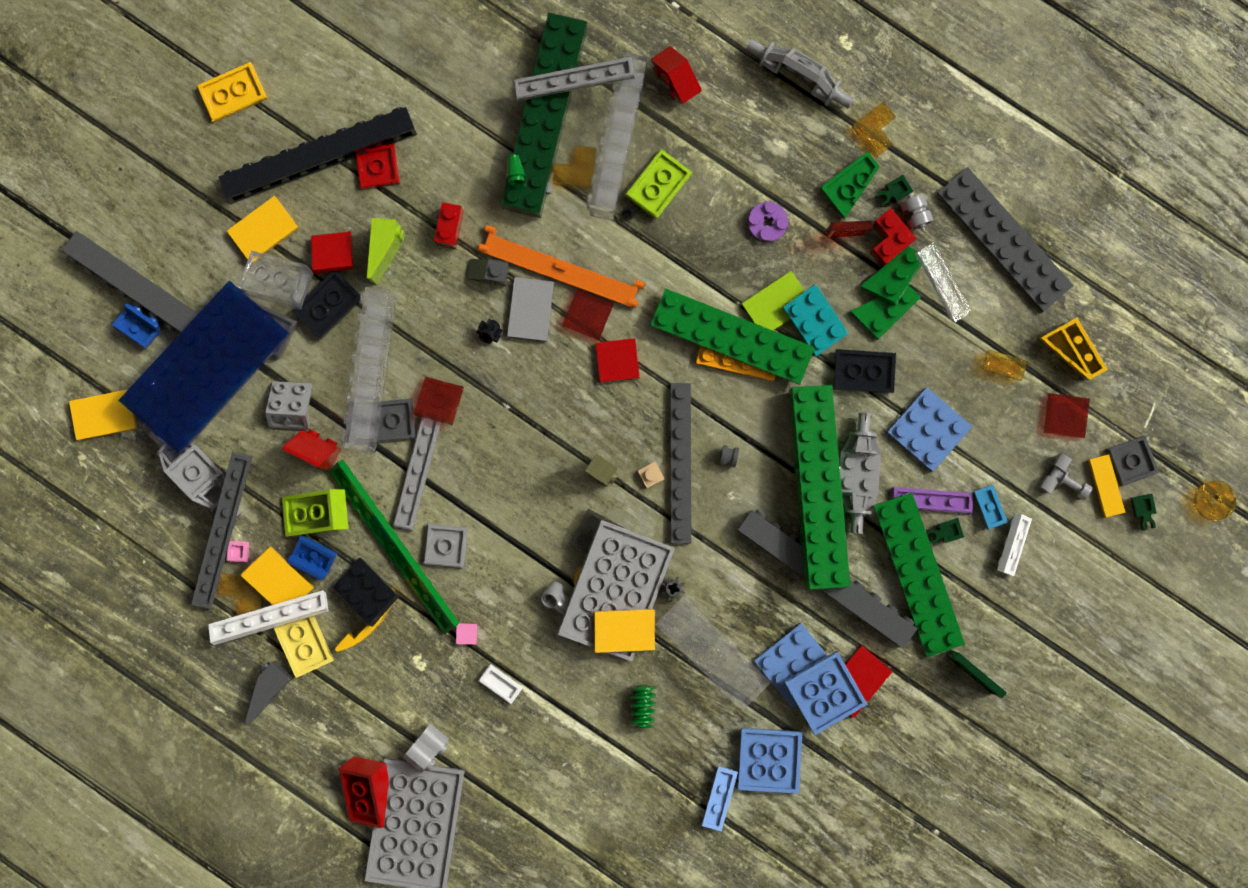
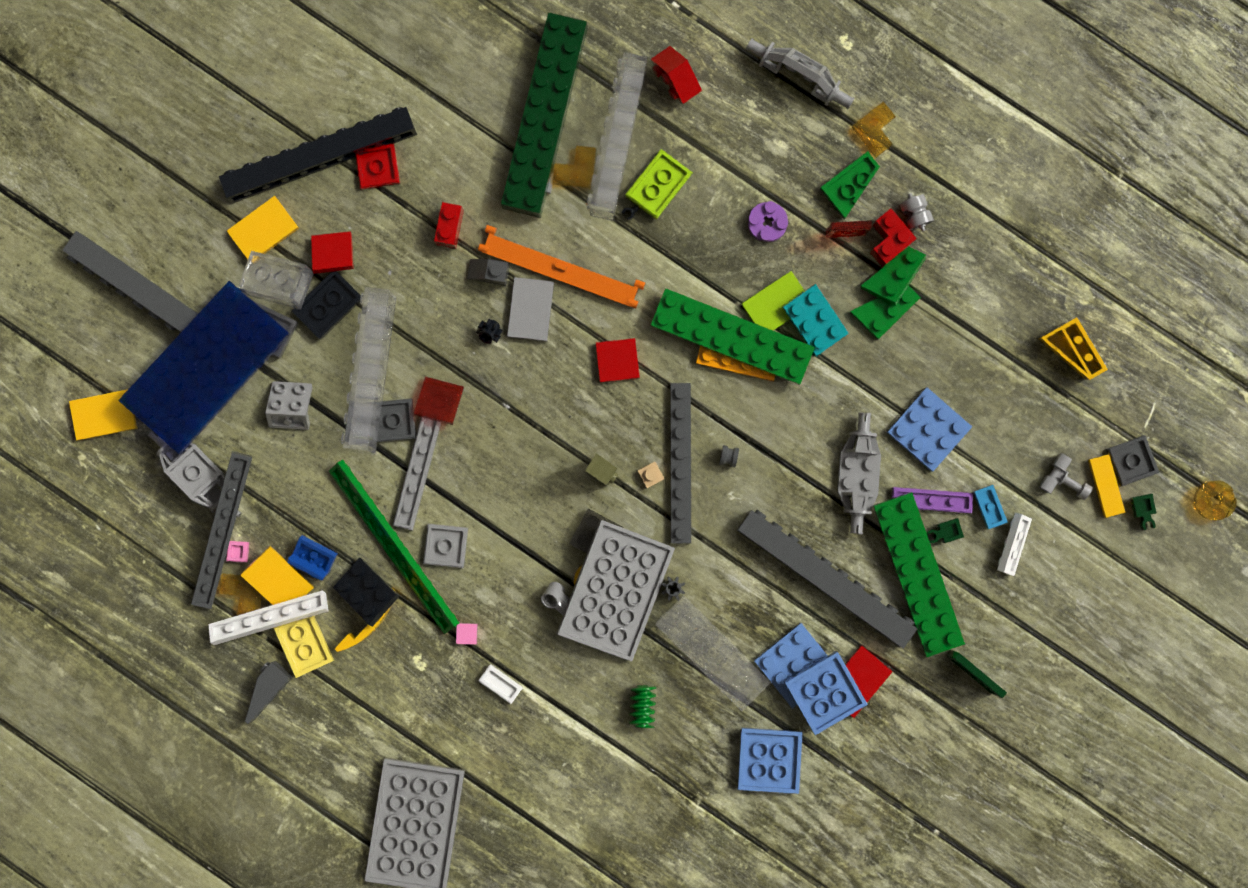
blue bracket [112,303,161,350] -> none
yellow tile [197,62,268,123] -> none
red slope [282,429,341,470] -> none
lime slope [282,489,349,537] -> none
red slope [339,756,389,829] -> none
lime slope [367,218,404,285] -> none
light grey brick [403,724,449,773] -> none
green cone [506,154,526,186] -> none
light grey tile [513,57,635,101] -> none
clear red tile [562,289,614,341] -> none
yellow tile [594,609,655,653] -> none
light blue plate [702,766,738,832] -> none
green brick [788,385,851,591] -> none
black plate [833,349,896,394] -> none
dark green plate [876,175,913,206] -> none
clear plate [915,242,971,322] -> none
dark grey plate [937,167,1074,312] -> none
clear yellow plate [982,350,1028,381] -> none
clear red tile [1044,393,1090,438] -> none

